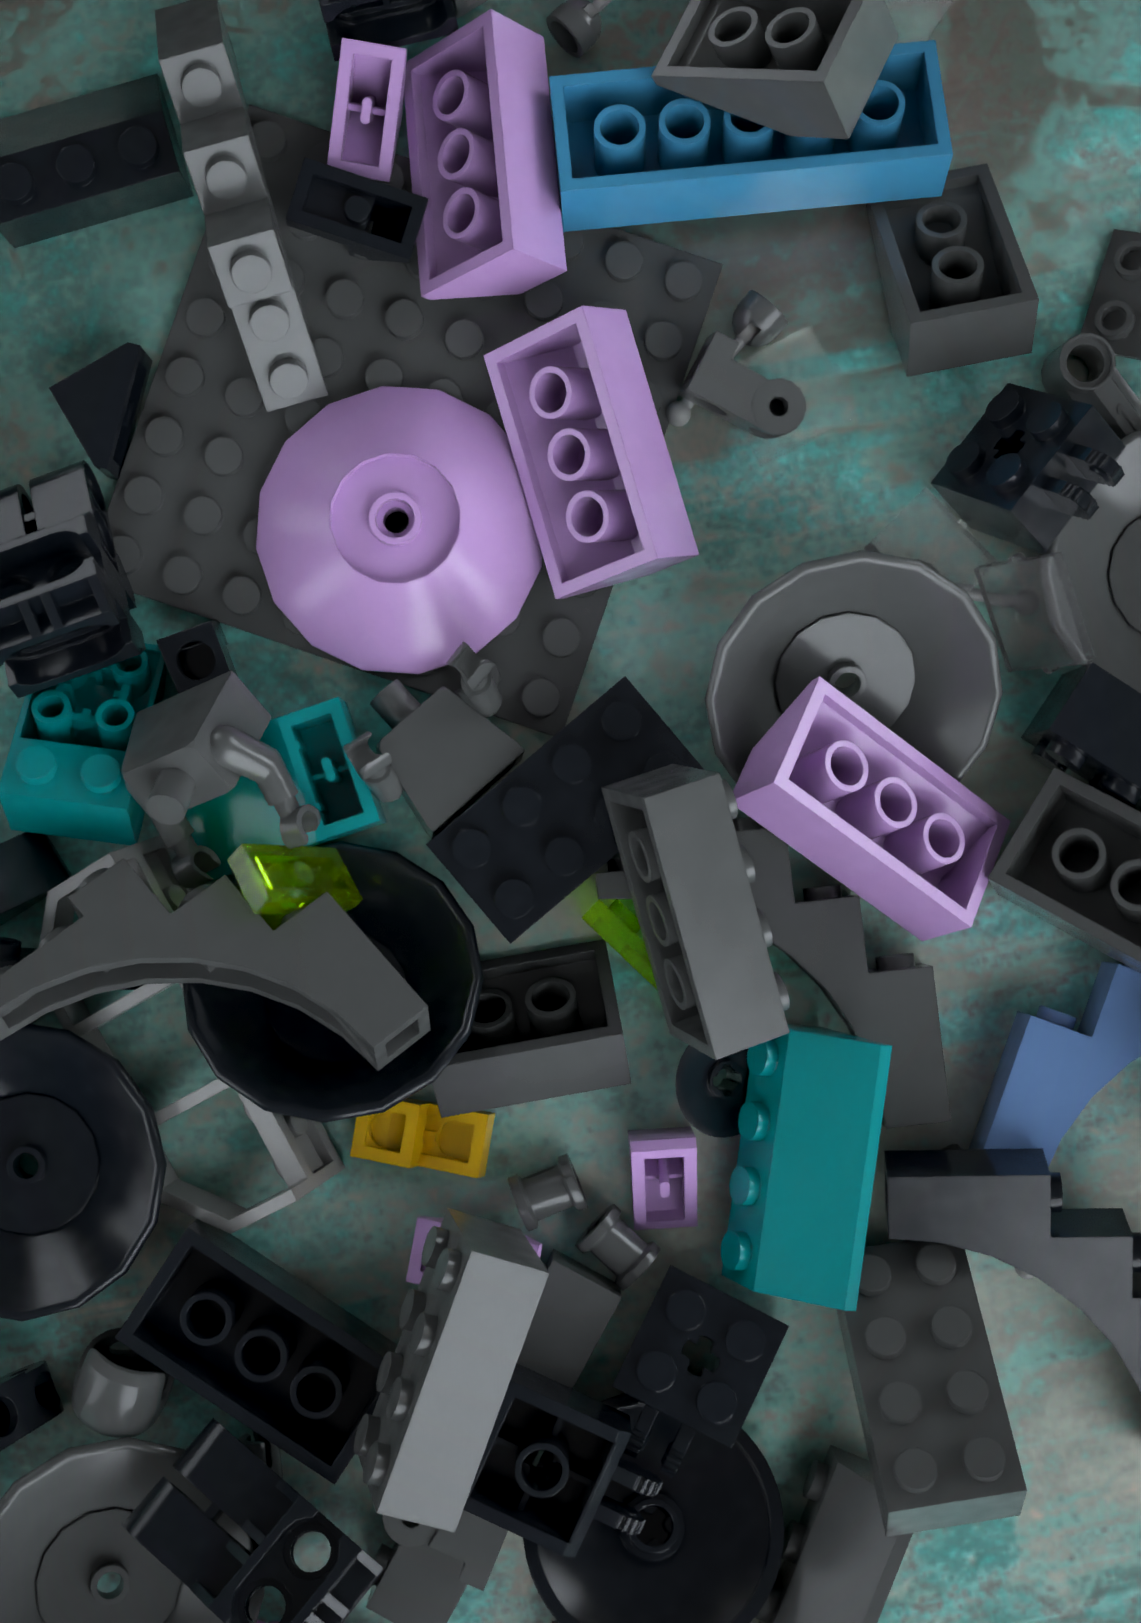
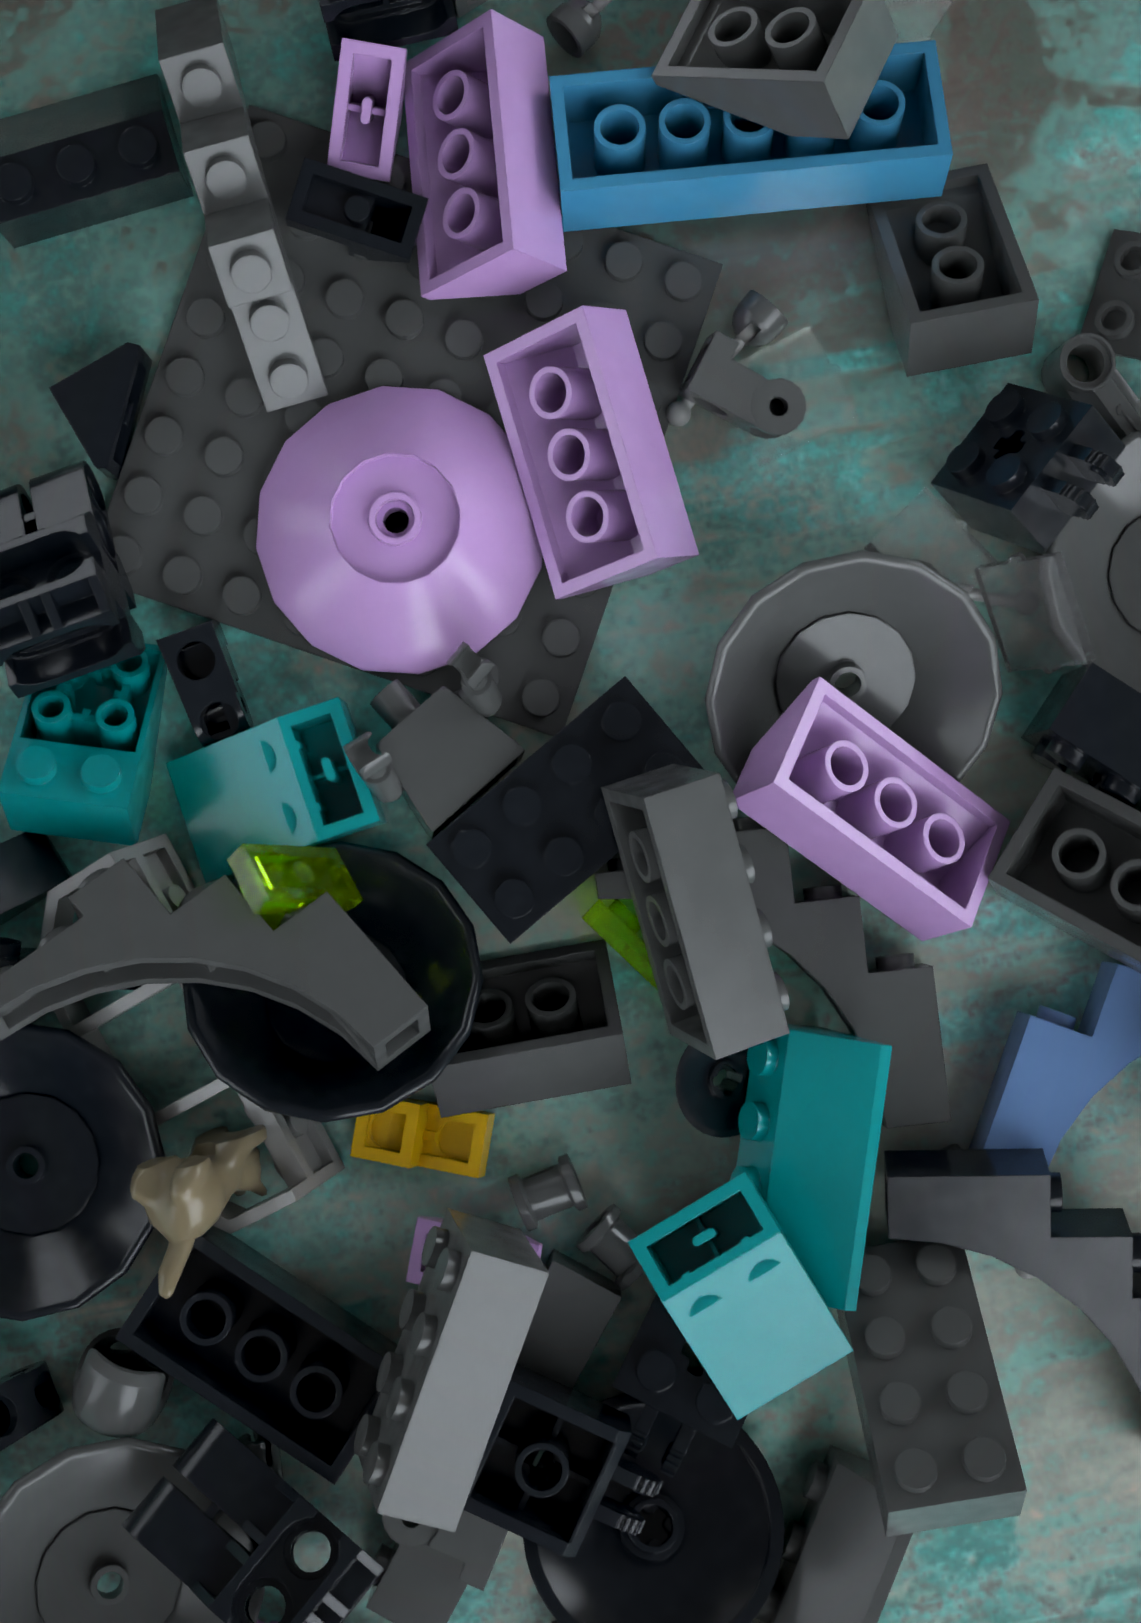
dark grey torso [121,670,321,889] -> none
lavender slope [628,1126,698,1230] -> none
none -> dark tan animal [130,1125,267,1299]
none -> teal slope [628,1172,854,1420]

